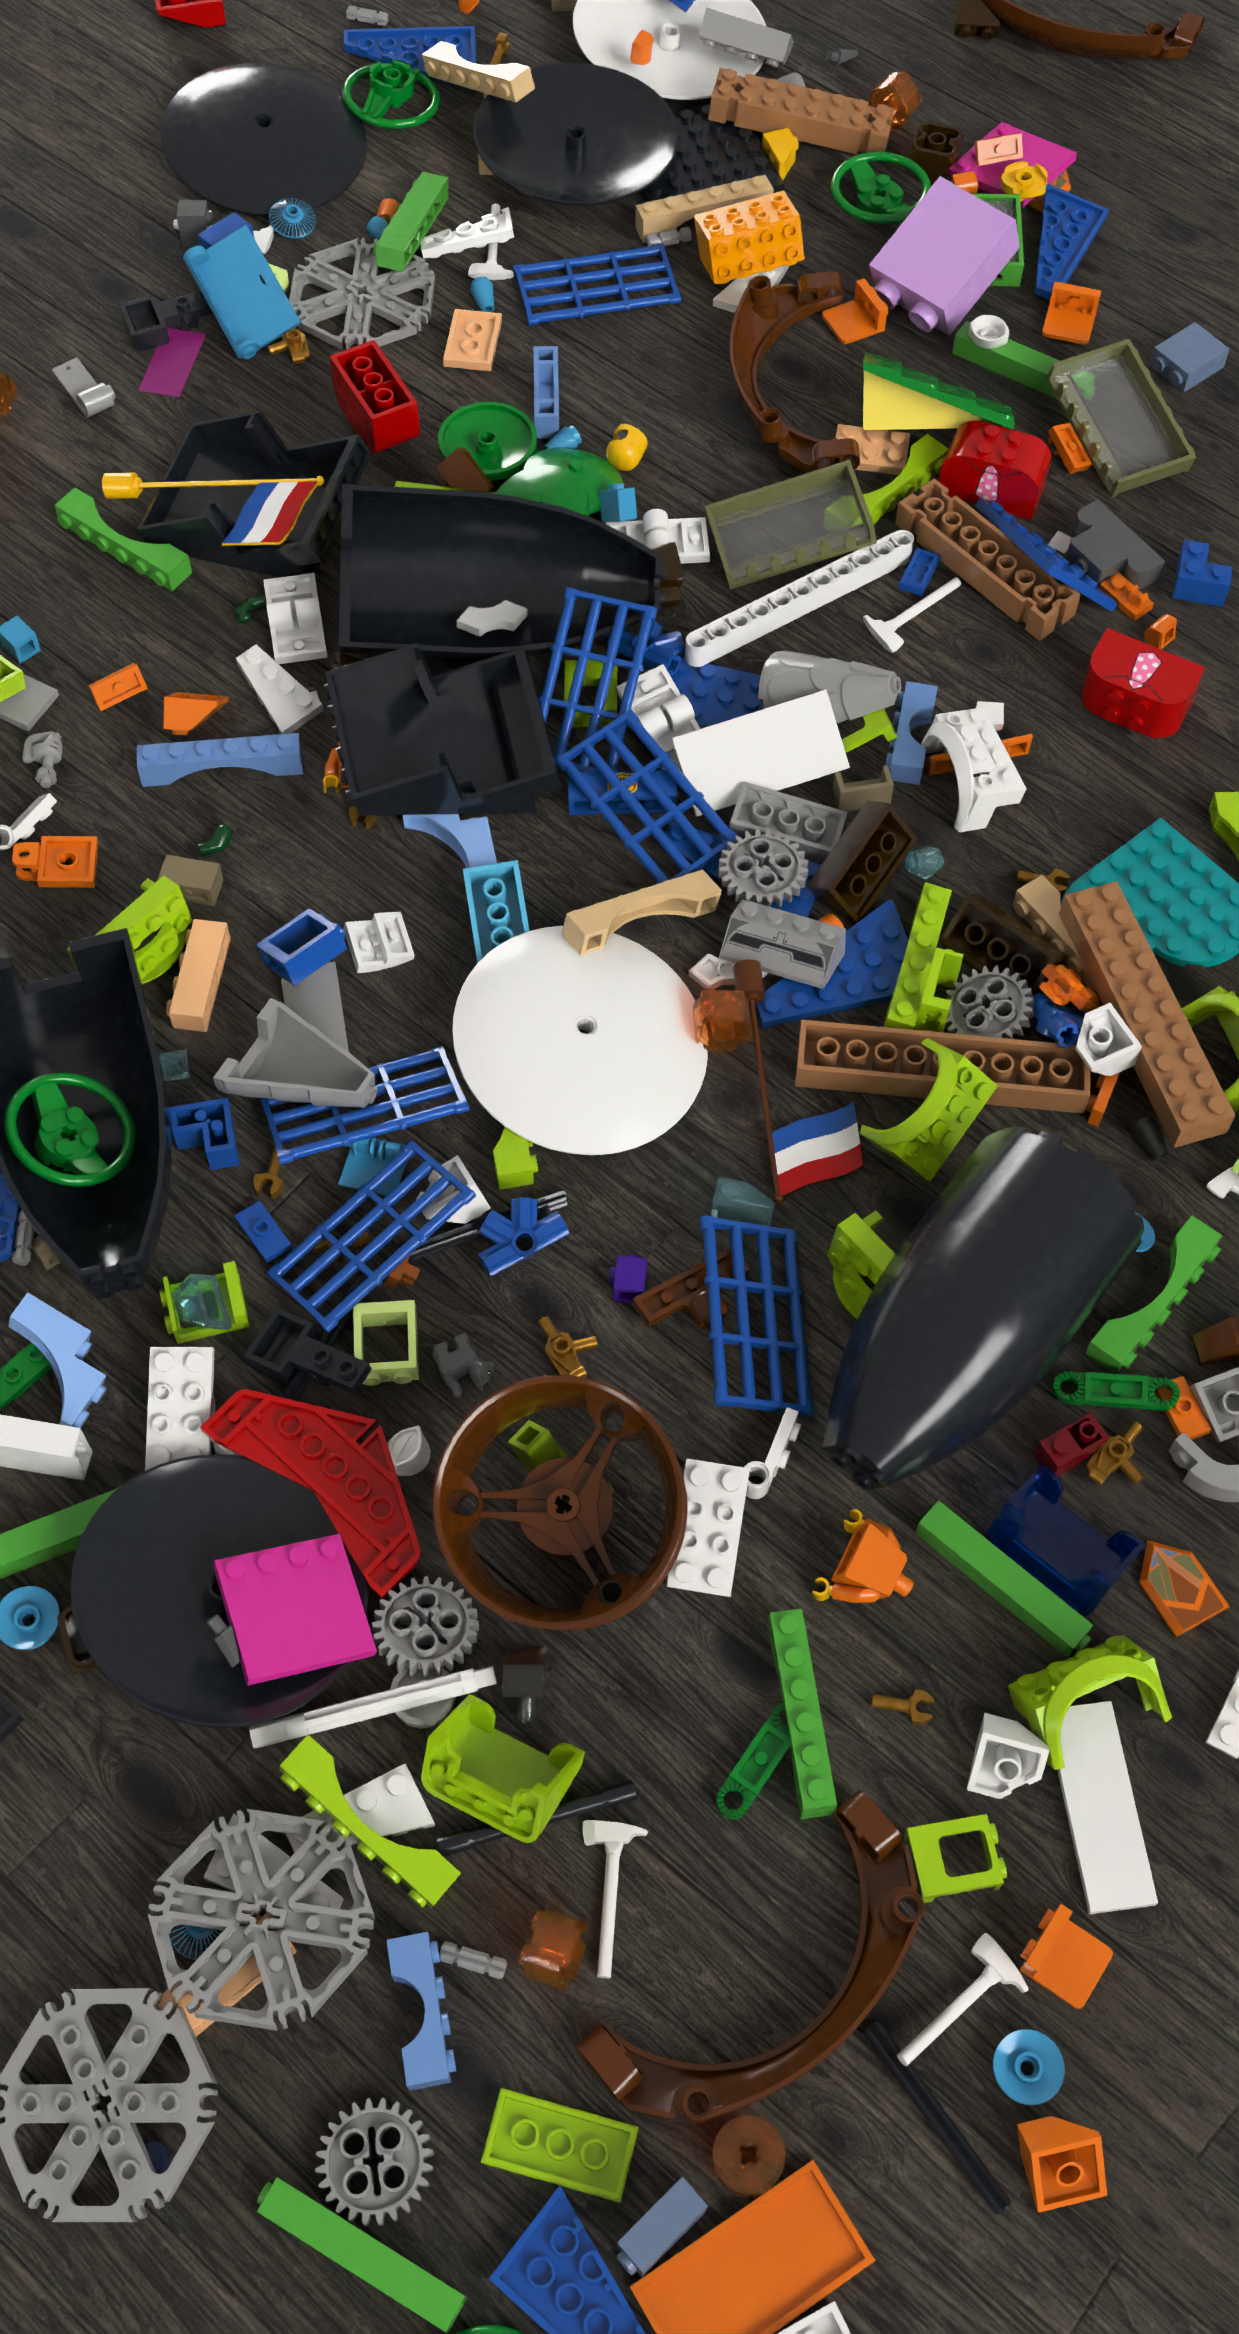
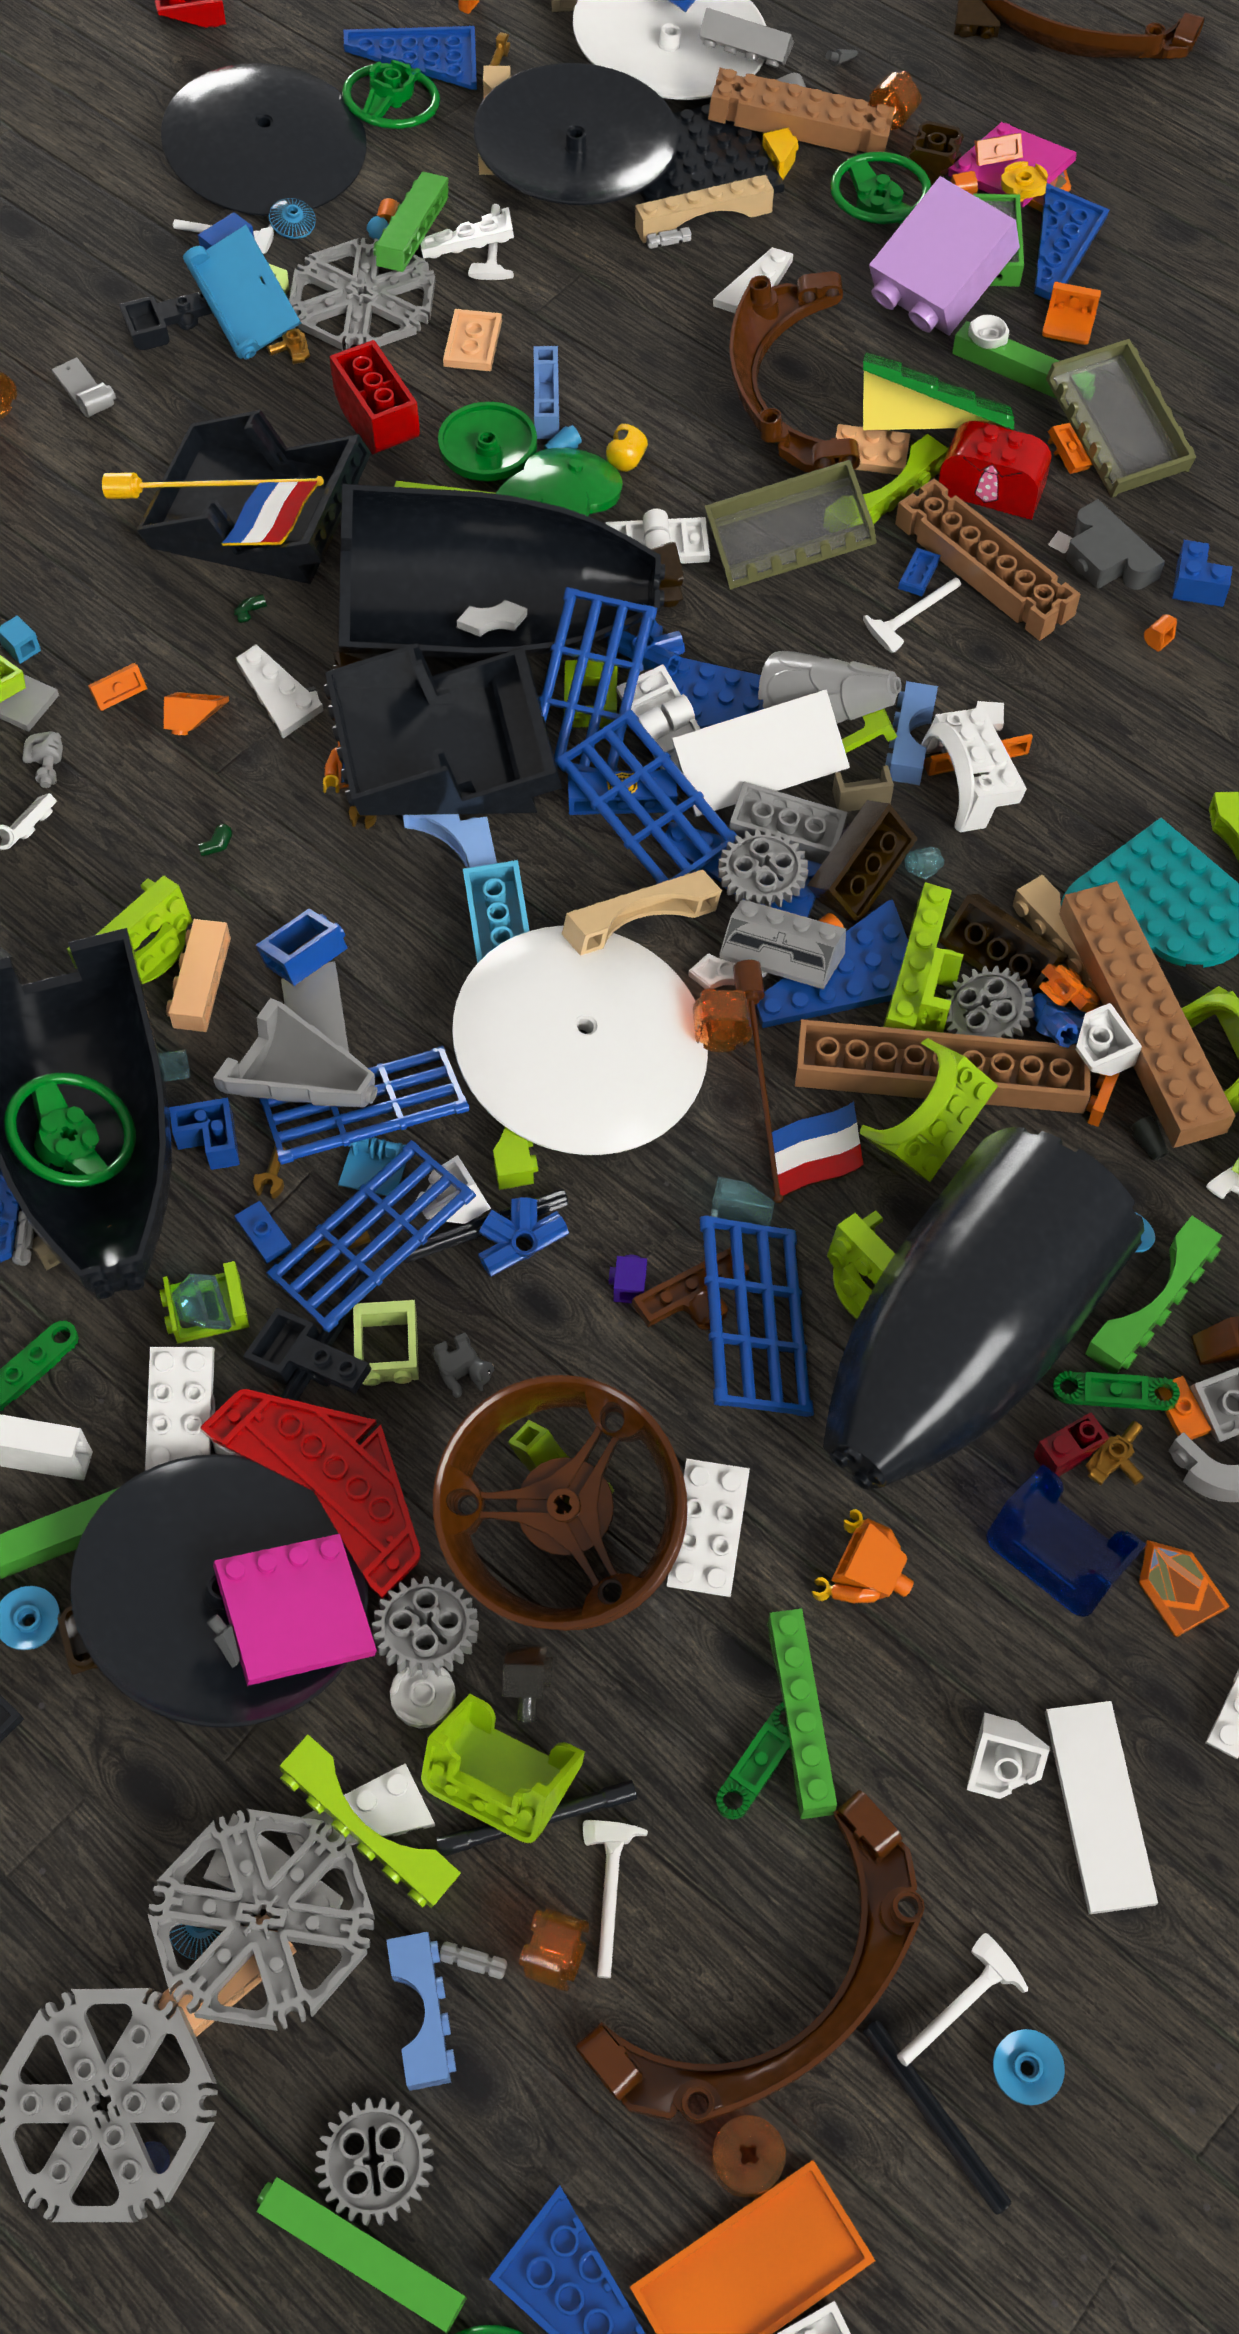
light blue arch [8,1292,107,1428] -> none
orange plate [12,836,98,888] -> none
bright green arch [54,488,192,591] -> none
medium blue arch [137,733,303,787] -> none
magenta sticker [138,328,206,397] -> none
dark tan panel [157,854,223,906] -> none
dark grey brick [176,200,213,253] -> none
white piece [249,1666,497,1749] -> none
white plate [263,573,328,664] -> none
white slope [343,911,415,973] -> none
light grey axle [346,6,388,27] -> none
dark orange tile [383,1254,420,1290] -> none
white hat [387,1425,431,1476] -> none
tan arch [422,41,535,103] -> none
reddish brown slope [436,447,496,492] -> none
dark azure cone [470,276,495,312] -> none
lime tile [481,2088,639,2204] -> none
blue door [512,243,681,326] -> none
pearl gold piece [538,1316,598,1378] -> none
dark azure brick [599,483,637,522] -> none
sand blue brick [617,2176,708,2277] -> none
orange brick [630,30,654,65] -> none
white beam [685,530,914,667] -> none
light orange brick [694,190,804,285] -> none
white plate [744,1407,801,1499] -> none
orange bracket [822,278,888,345] -> none
pearl gold bar [871,1689,934,1726] -> none
lime window [904,1814,1007,1903] -> none
bright green brick [915,1500,1093,1658] -> none
blue wing [975,498,1118,612] -> none
lime piece [1007,1635,1172,1770] -> none
pearl gold bar [1016,869,1070,897] -> none
orange slope [1017,2116,1107,2213] -> none
orange bracket [1019,1904,1113,2009] -> none
red brick [1081,628,1206,738] -> none
orange plate [1099,572,1154,621] -> none
sand blue brick [1150,322,1230,393] -> none

